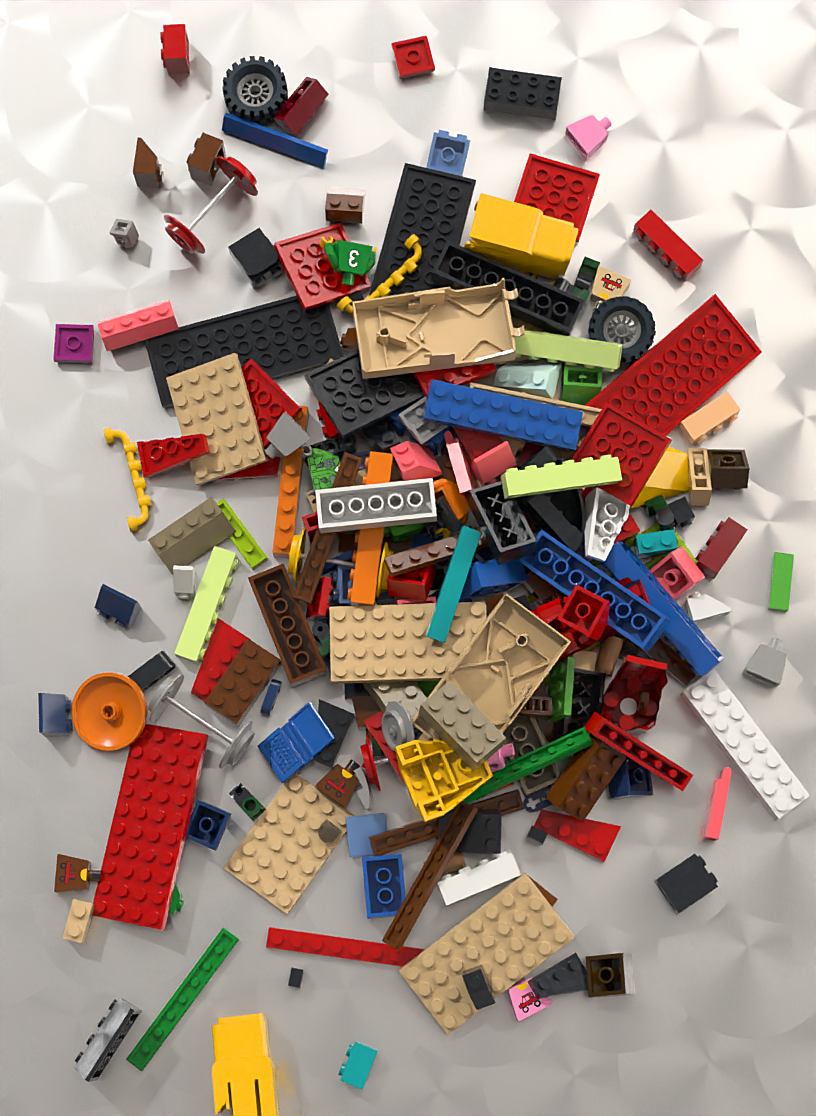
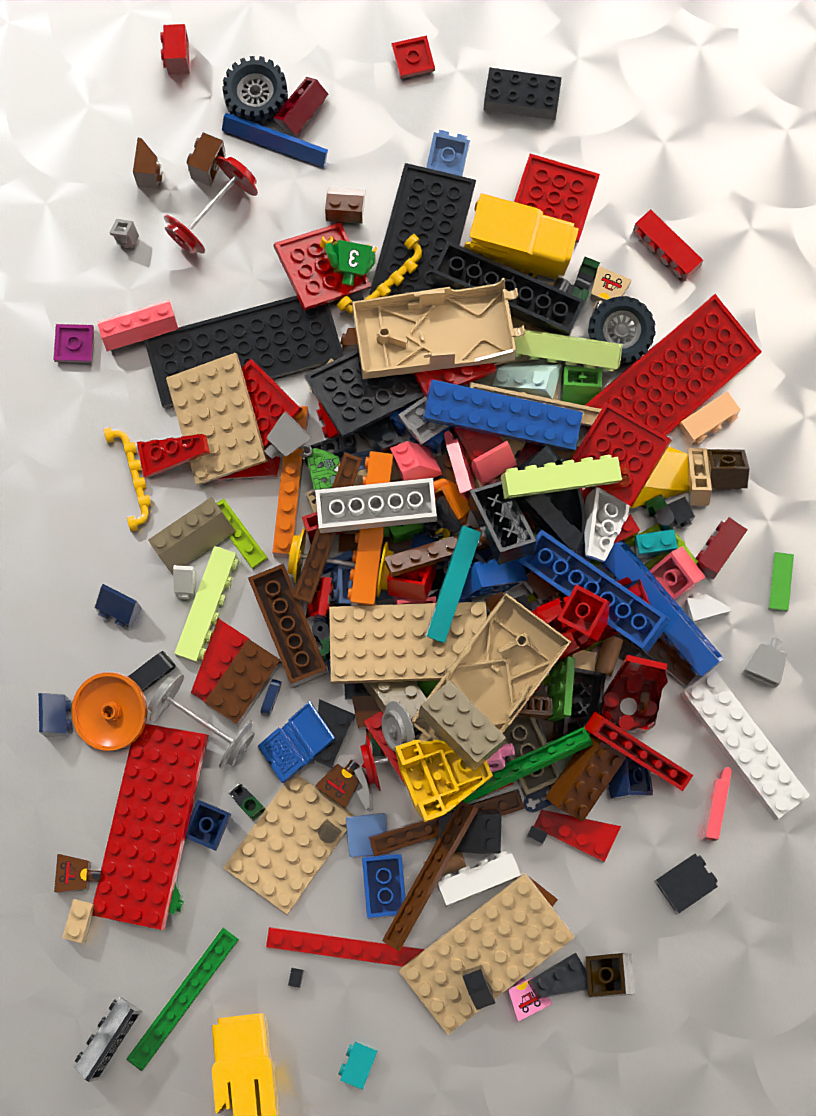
black brick [228,227,284,288] -> none
bright pink torso [565,115,612,160] -> none

